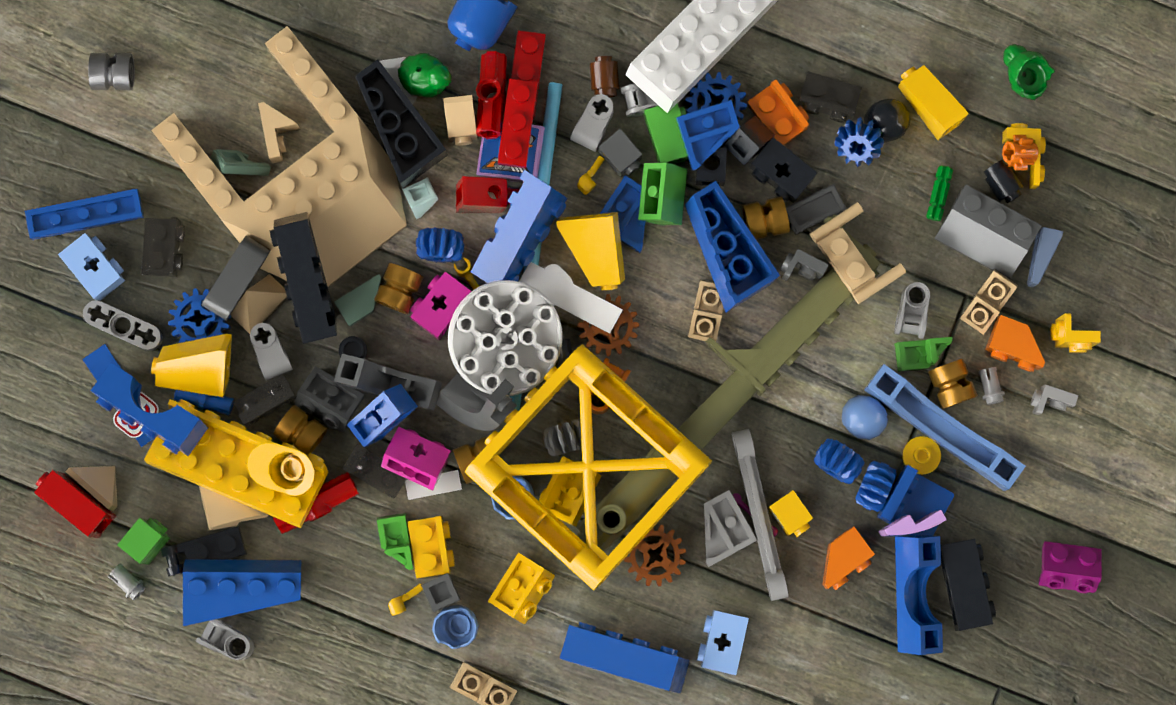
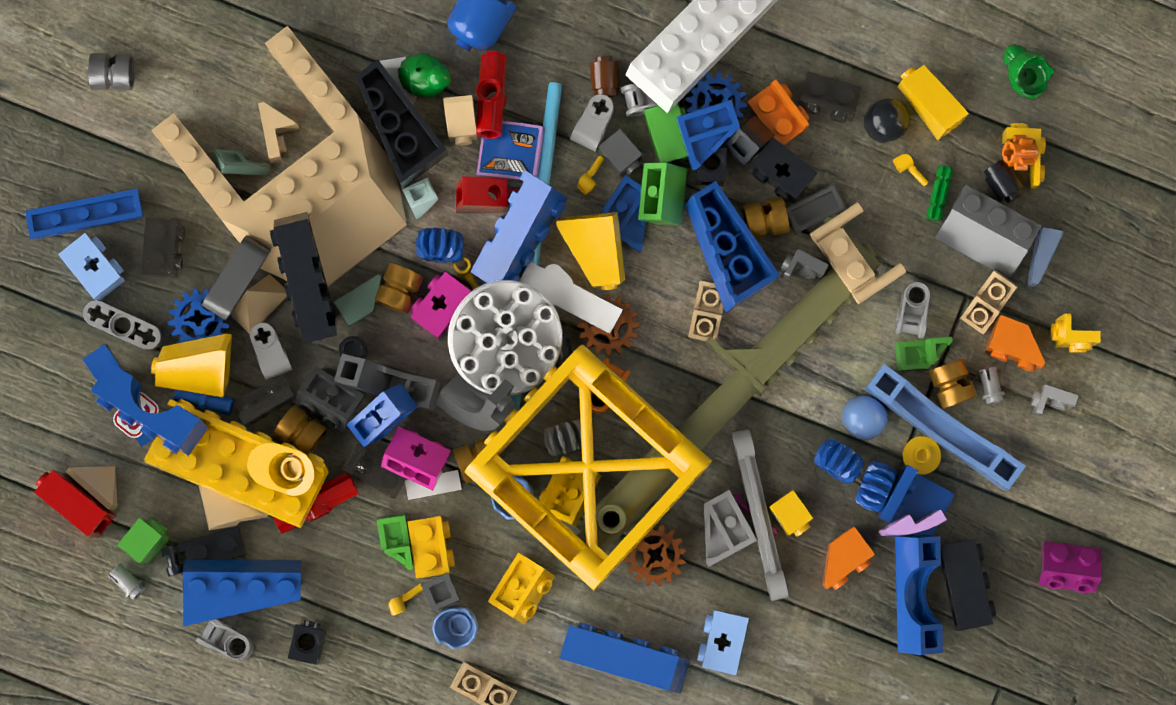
red bracket [498,30,546,169] -> none
blue gear [835,117,884,168] -> none
none -> black brick [288,620,326,665]
none -> yellow hand [893,154,929,186]

